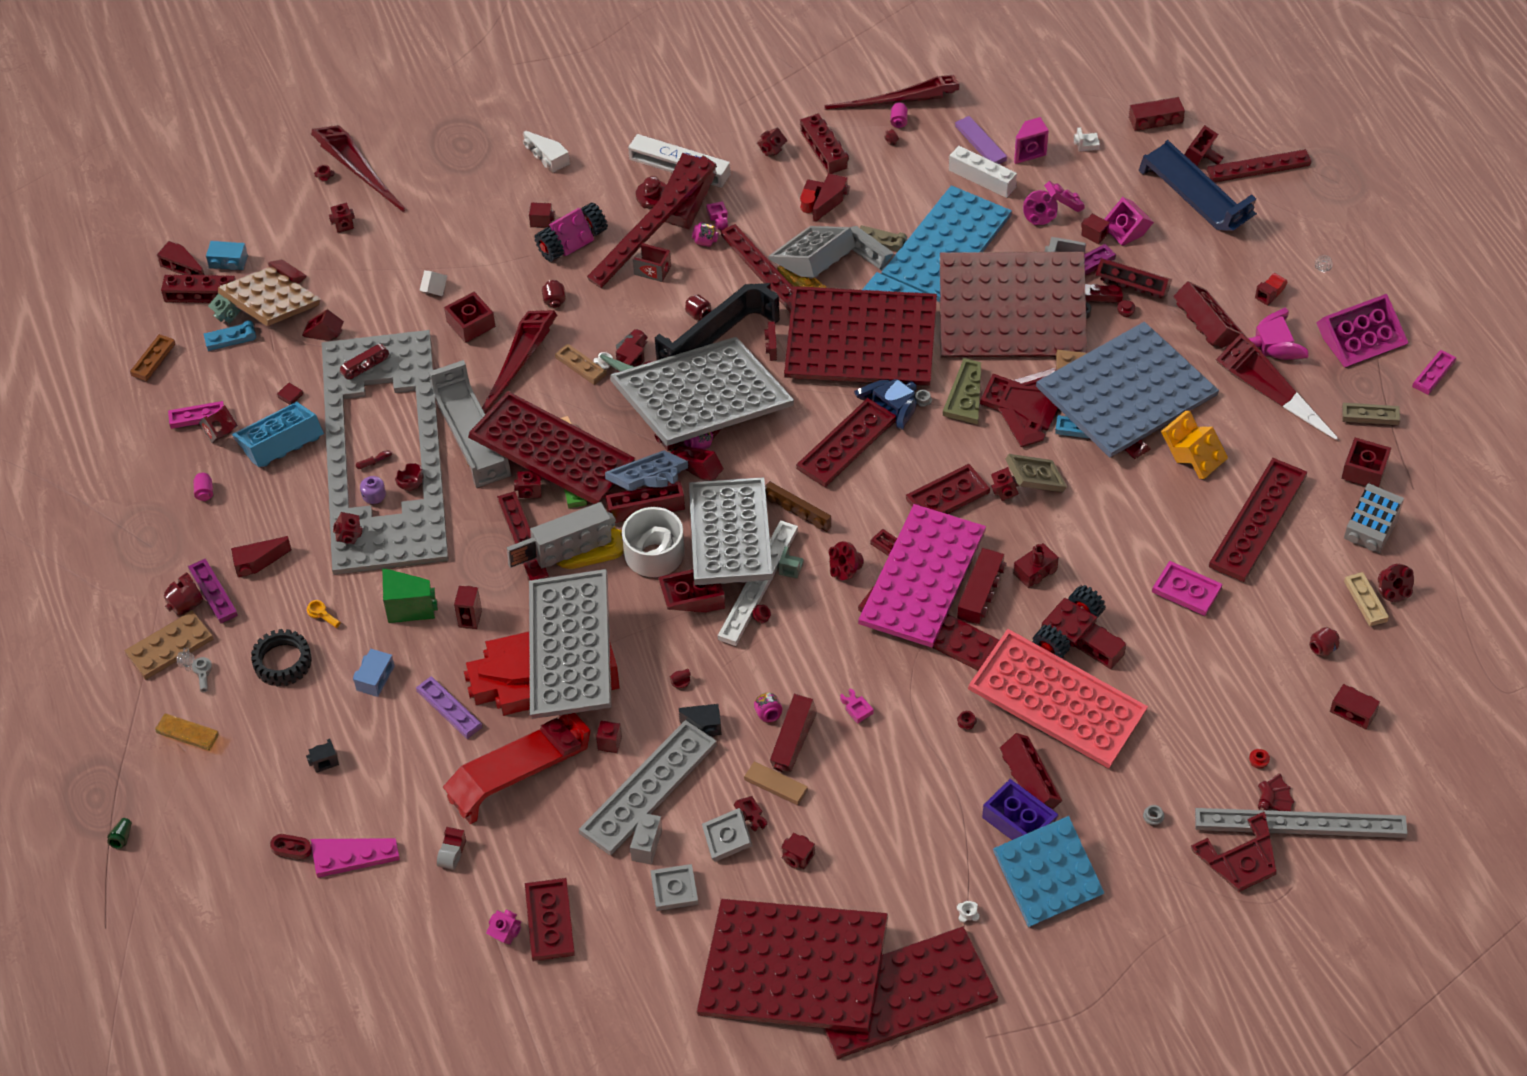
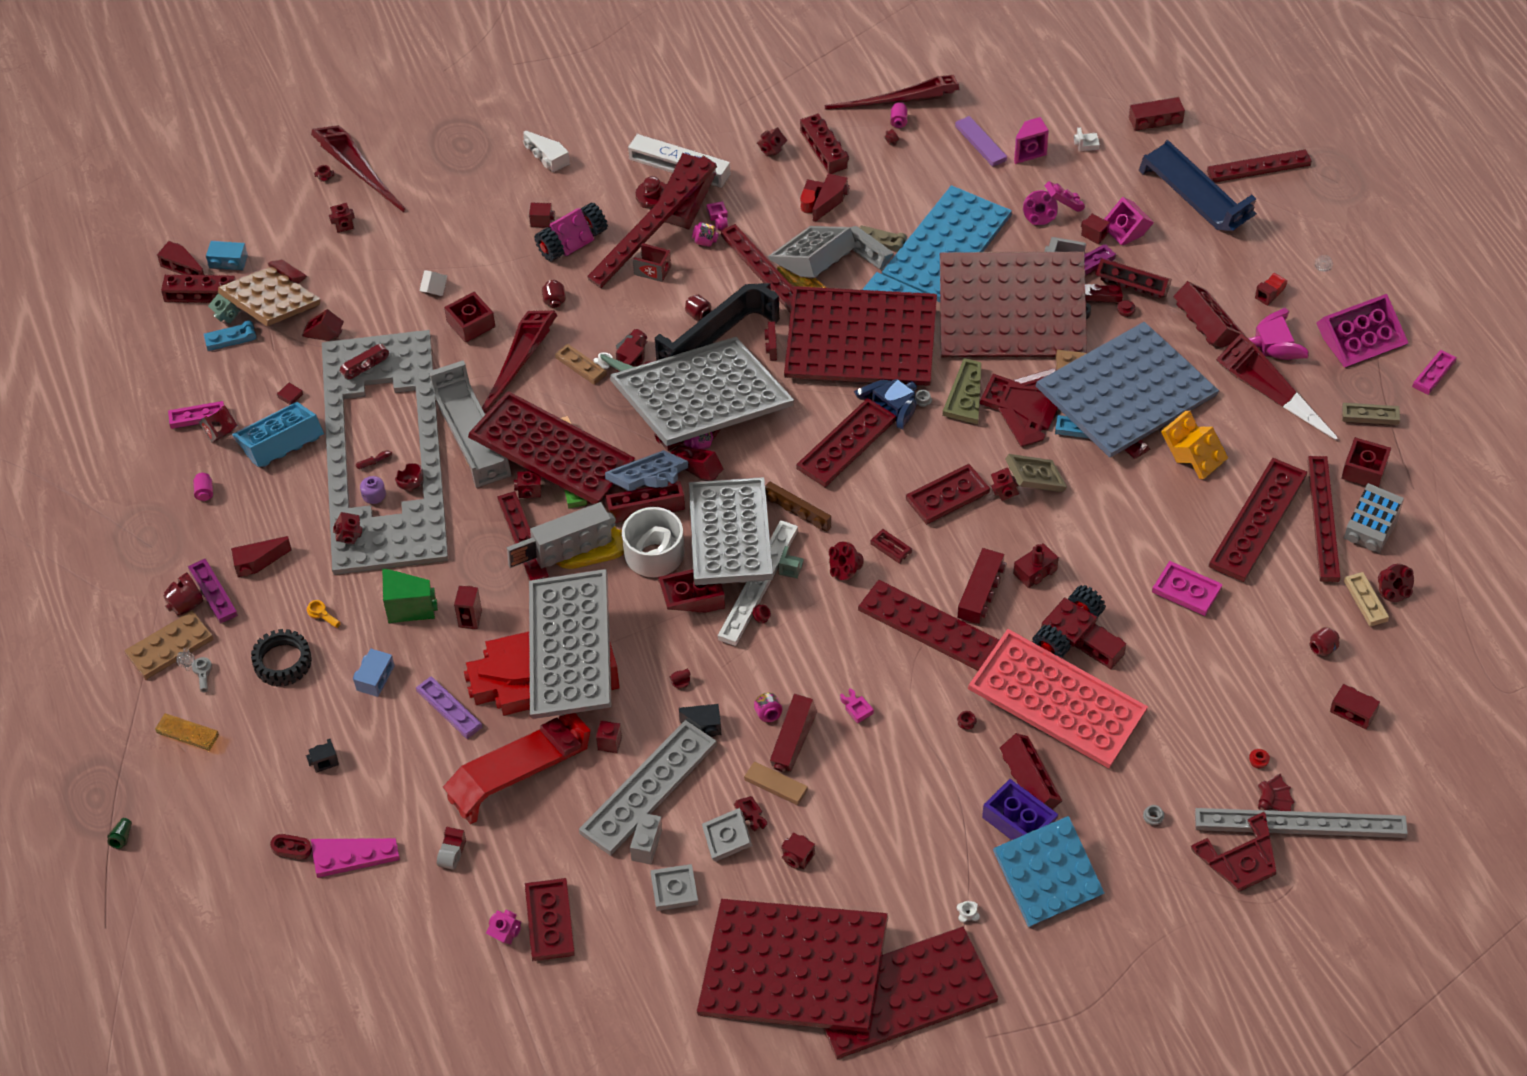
dark orange plate [130,334,176,382] -> none
dark pink plate [858,504,986,647] -> none
white brick [949,146,1017,198] -> none
dark red brick [1184,125,1224,166] -> none
none -> dark red plate [1307,456,1341,582]

